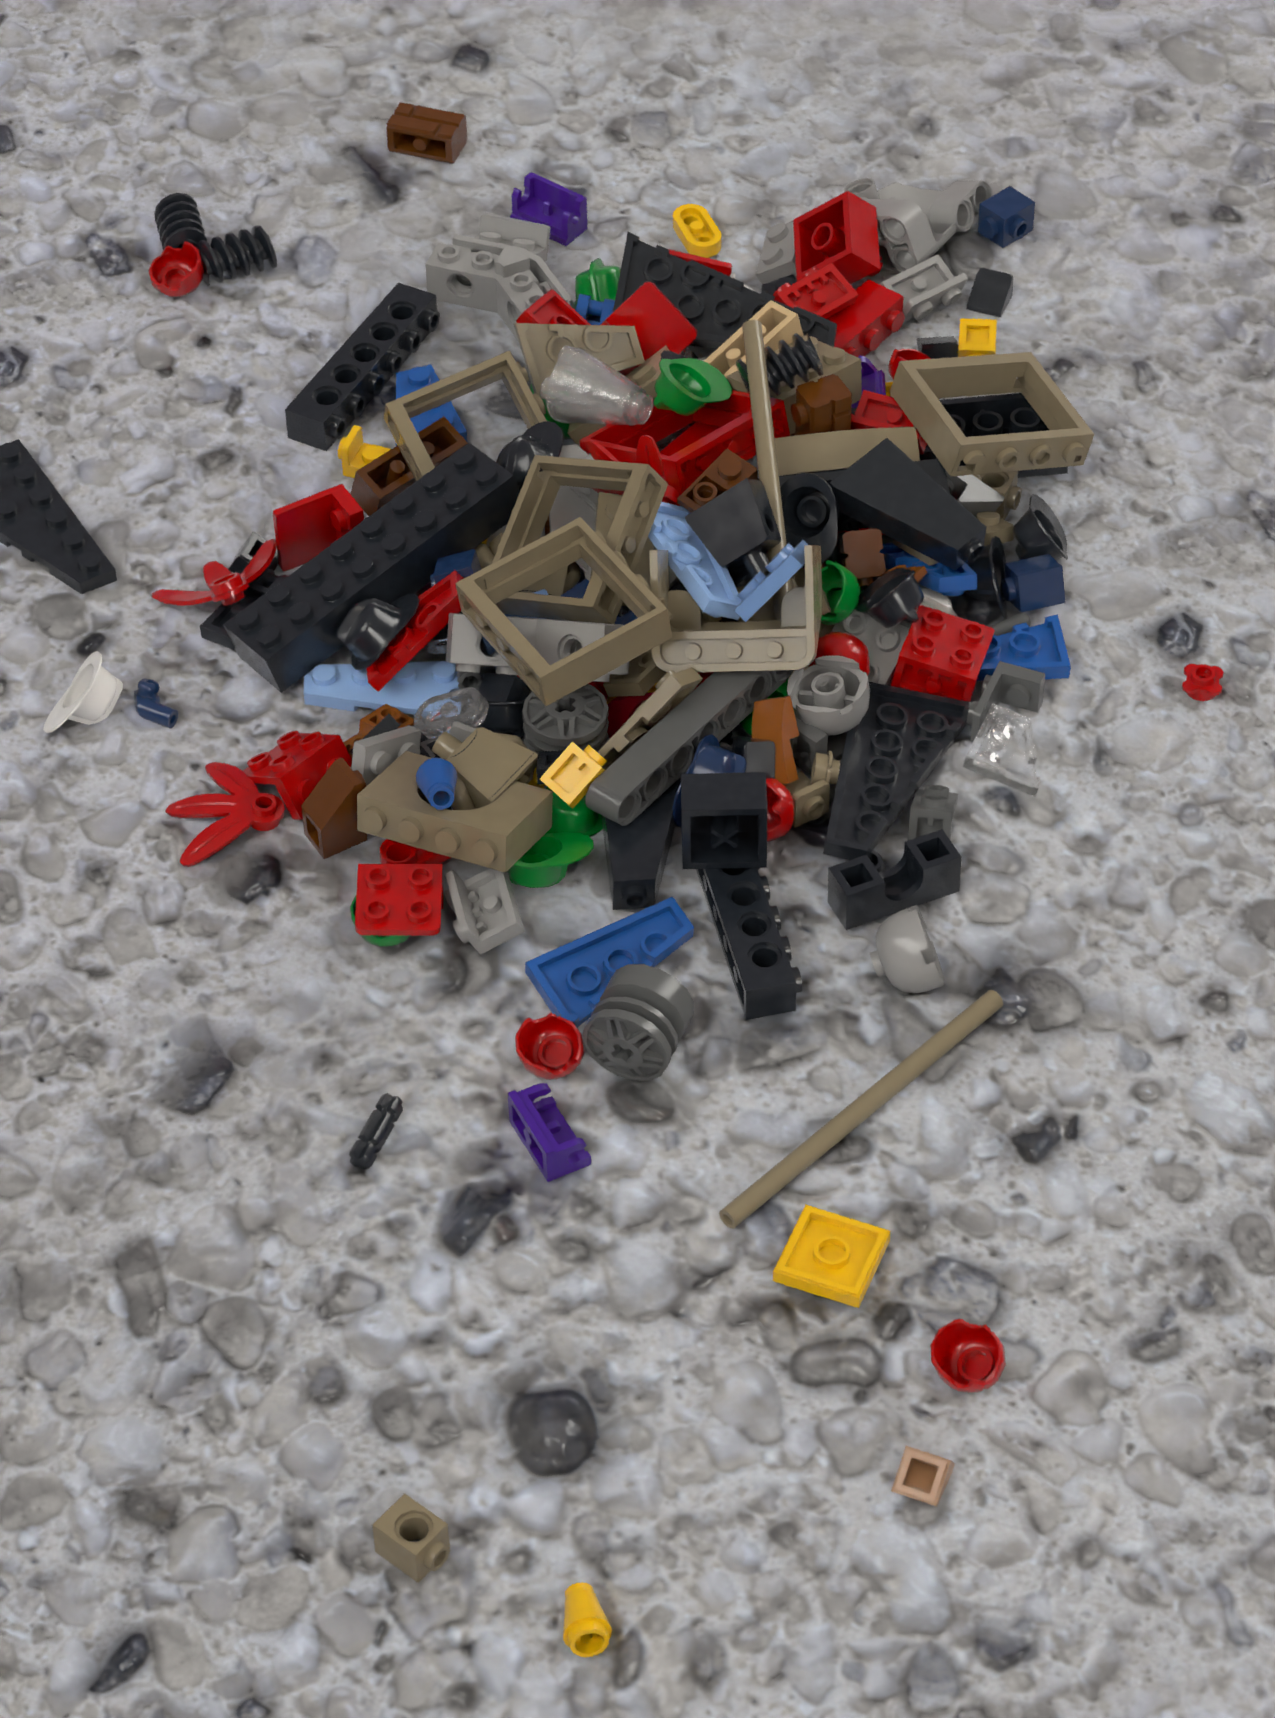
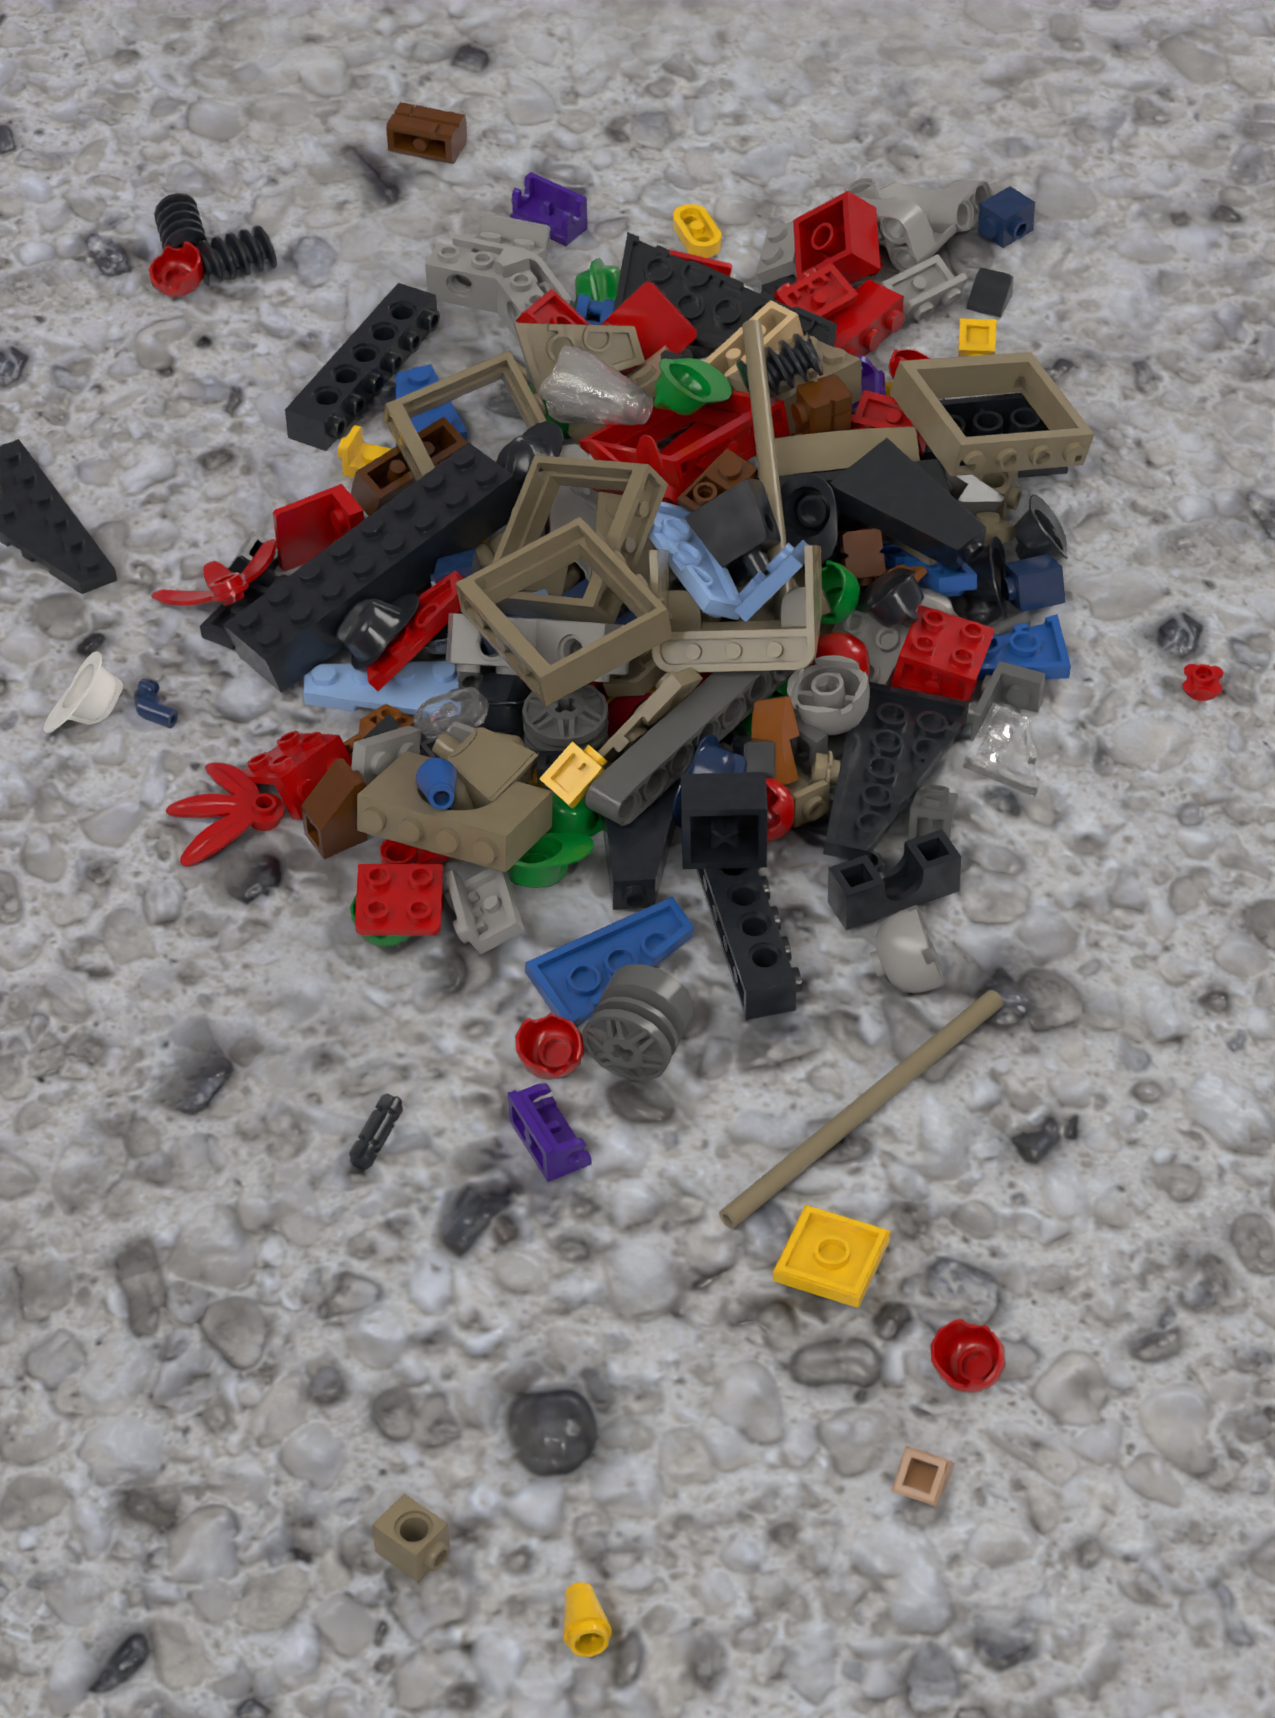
black slope [917,336,958,359] -> none

